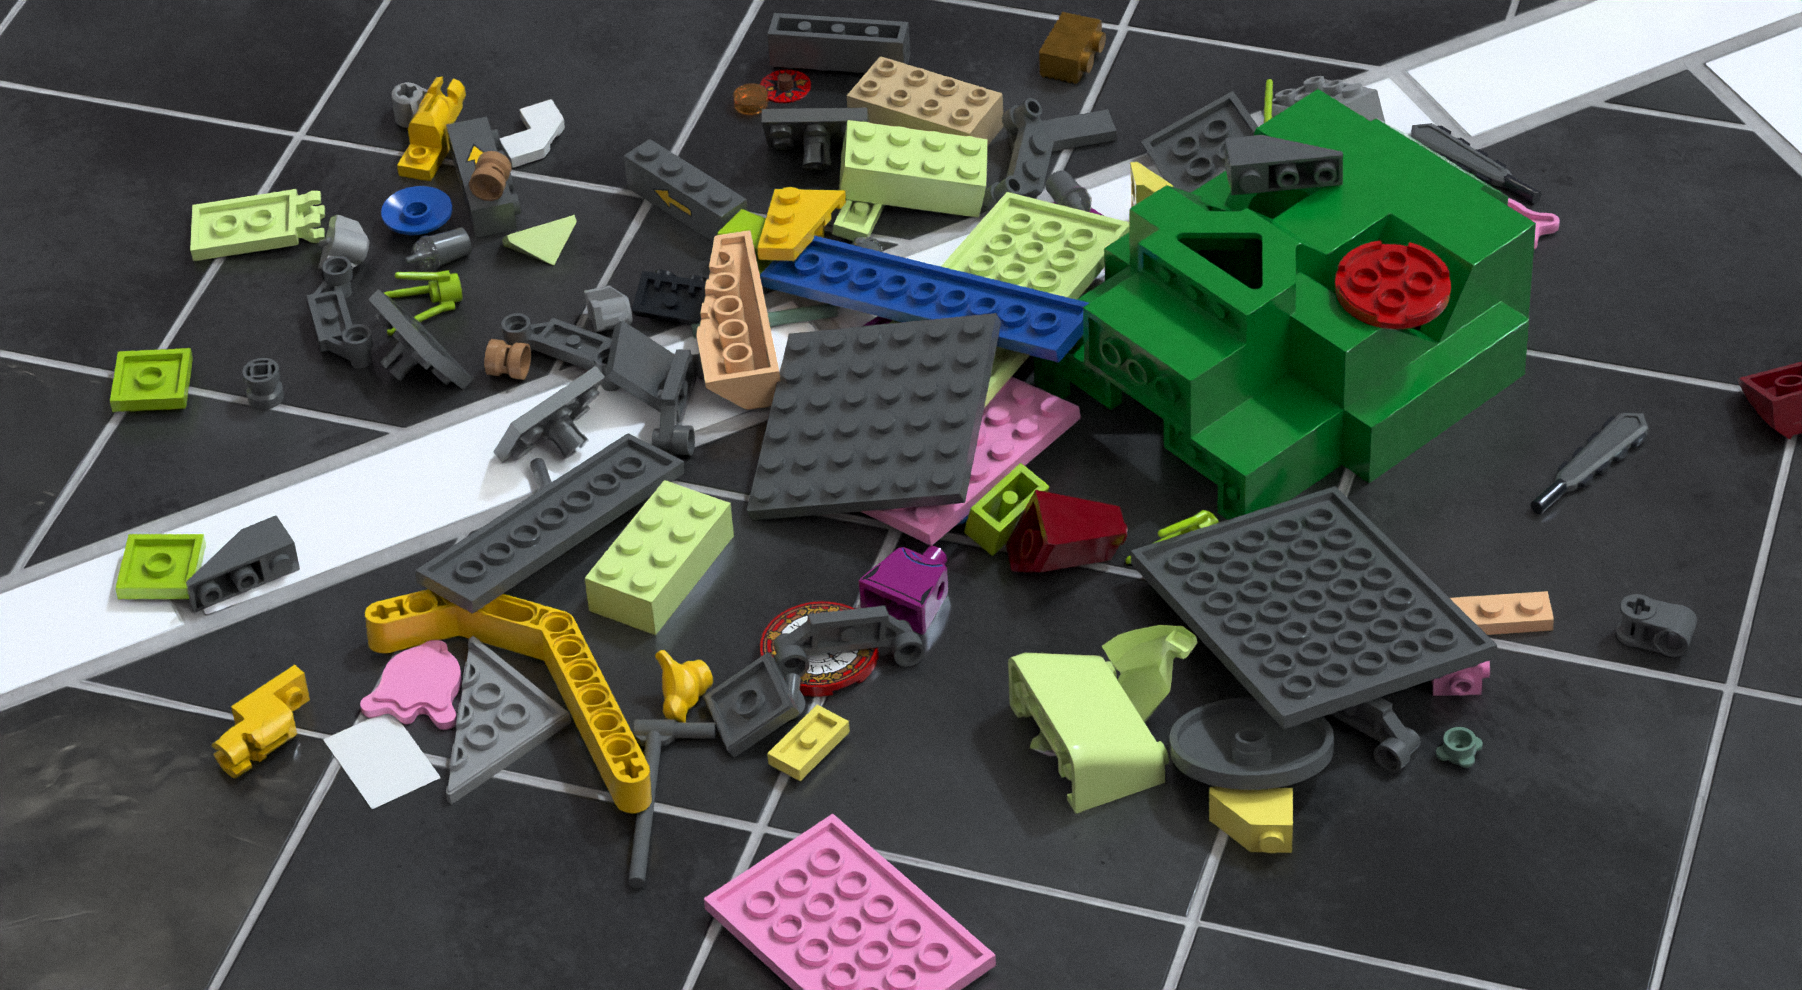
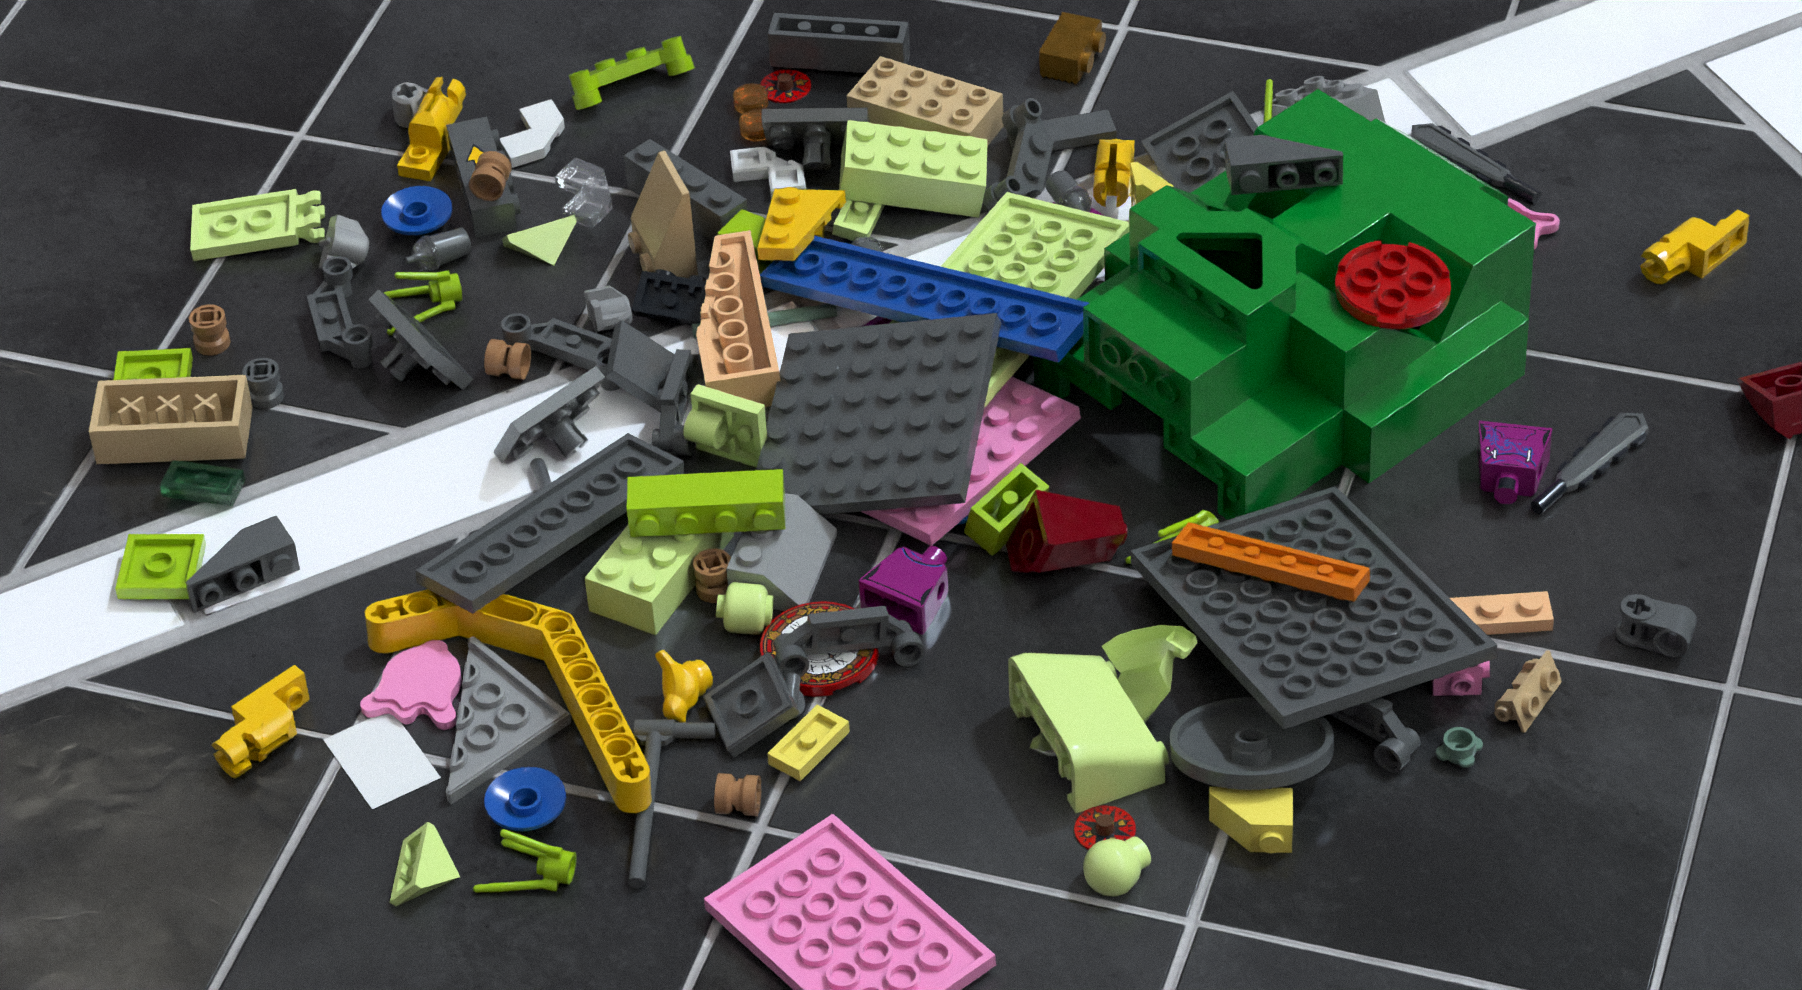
none -> tan brick [89,375,253,464]
none -> clear green plate [159,460,246,506]
none -> medium nougat wheel [189,304,231,356]
none -> yellowish green slope [390,822,460,906]
none -> lime plant [473,829,577,893]
none -> blue dish [484,767,566,831]
none -> clear tile [555,157,613,229]
none -> lime plate [569,36,695,110]
none -> lime brick [627,469,786,537]
none -> tan slope [628,151,698,278]
none -> yellowish green plate [684,384,768,467]
none -> medium nougat wheel [693,548,731,603]
none -> medium nougat wheel [714,773,761,816]
none -> yellowish green head [716,582,774,635]
none -> light grey slope [726,493,837,611]
none -> white tile [730,147,806,199]
none -> clear orange tile [739,110,766,141]
none -> piece [1074,805,1136,850]
none -> yellowish green piece [1083,837,1151,896]
none -> yellow plate [1093,139,1135,208]
none -> orange plate [1172,522,1370,602]
none -> magenta torso [1477,420,1552,504]
none -> tan hinge [1494,650,1562,733]
none -> yellow plate [1640,209,1750,284]

